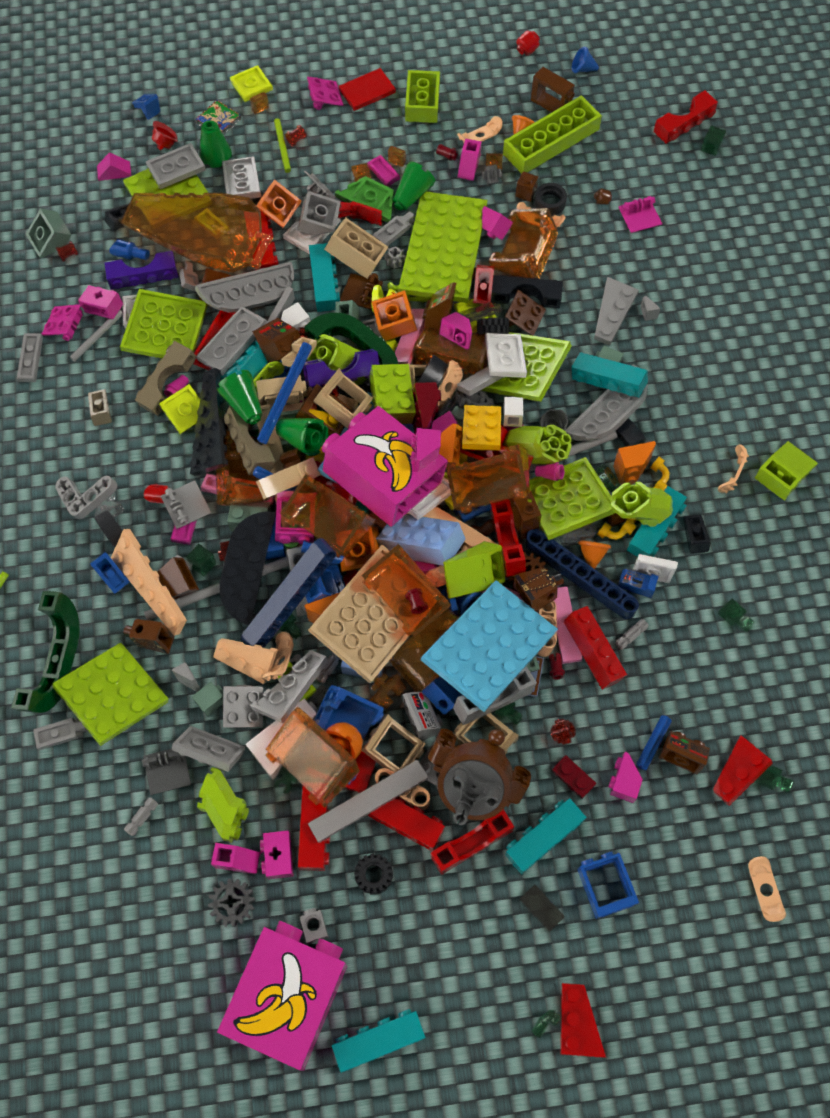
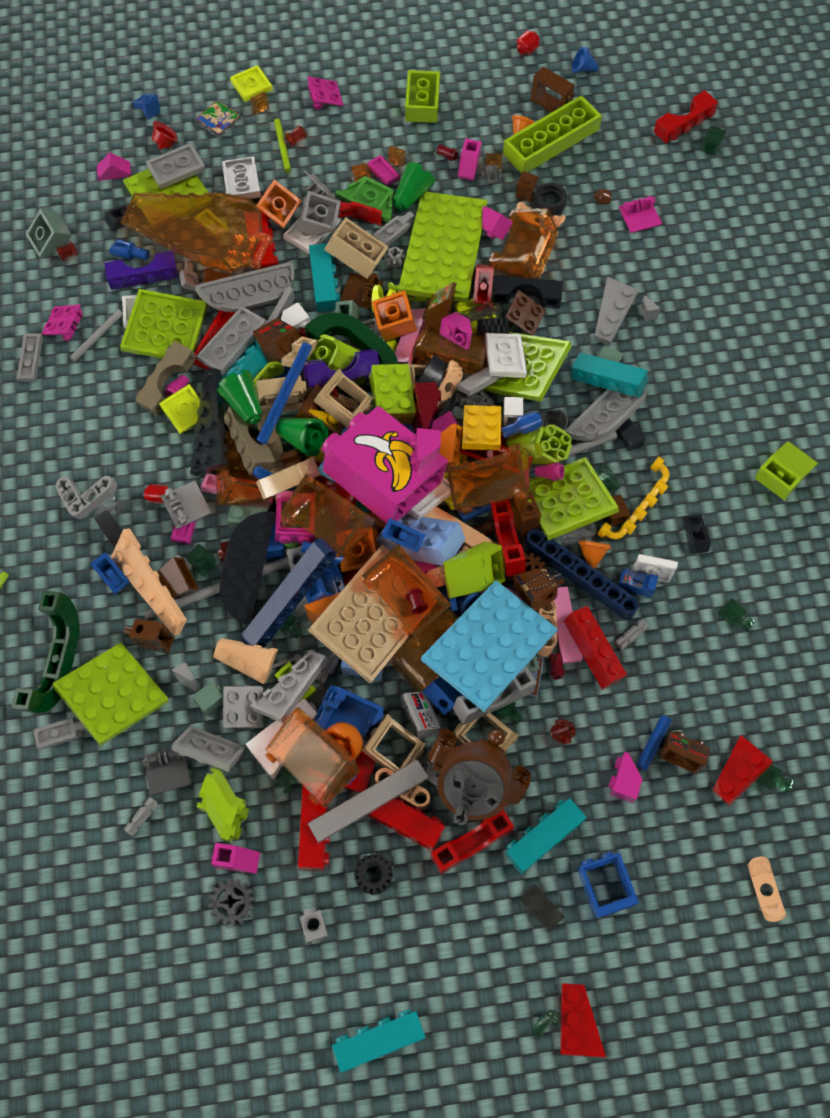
dark pink brick [78,285,123,319] -> none
dark tan slope [88,389,112,426] -> none
green cone [199,120,232,168] -> none
dark pink brick [217,921,348,1071] -> none
dark pink brick [260,830,294,880] -> none
light nougat piece [262,631,294,681] -> none
red tile [339,68,396,111] -> none
clear orange hips [369,673,406,709] -> none
light nougat piece [457,116,502,143] -> none
dark red plate [552,755,597,799] -> none
lime brick [611,482,673,527] -> none
orange slope [613,441,656,485] -> none
teal brick [627,486,687,557] -> none
light nougat piece [718,444,749,493] -> none
none -> blue slope [381,518,426,553]
none -> blue arm [501,412,542,439]

